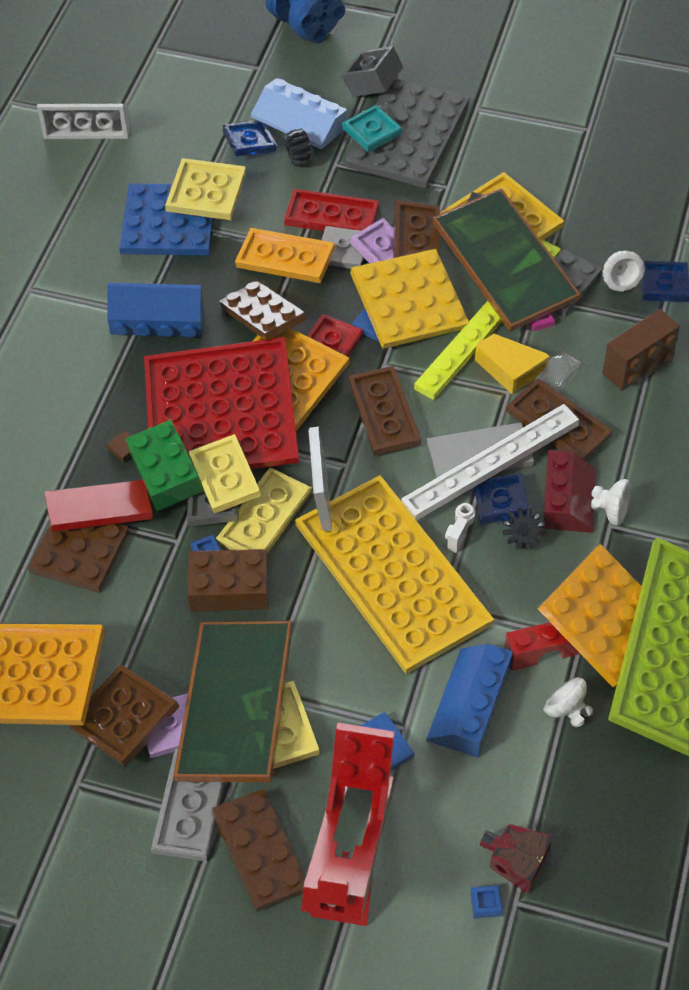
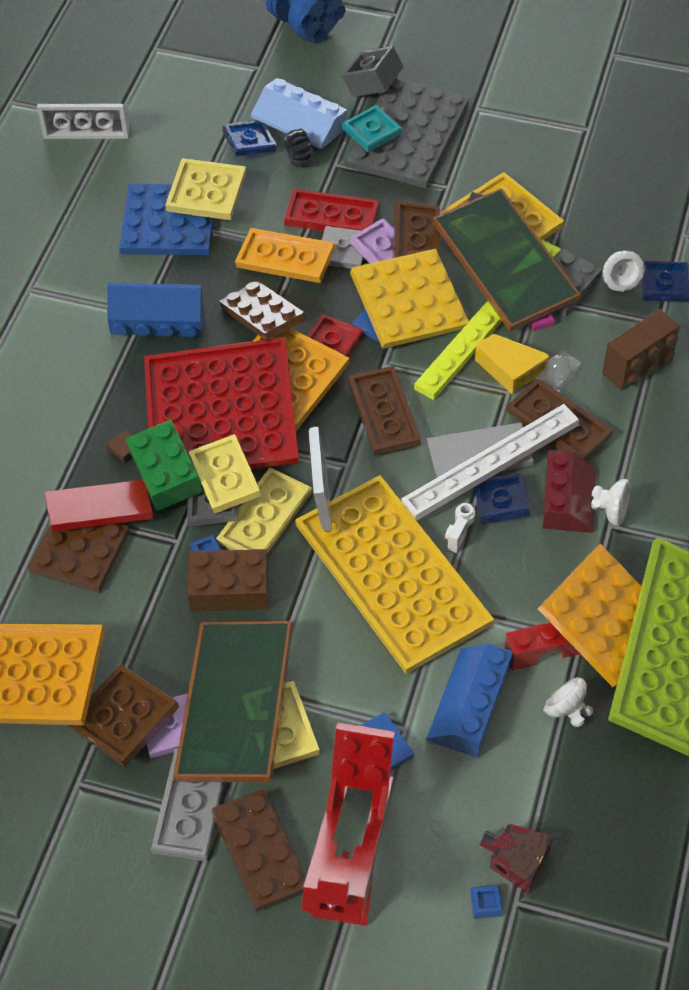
black gear [502,507,545,550] -> none

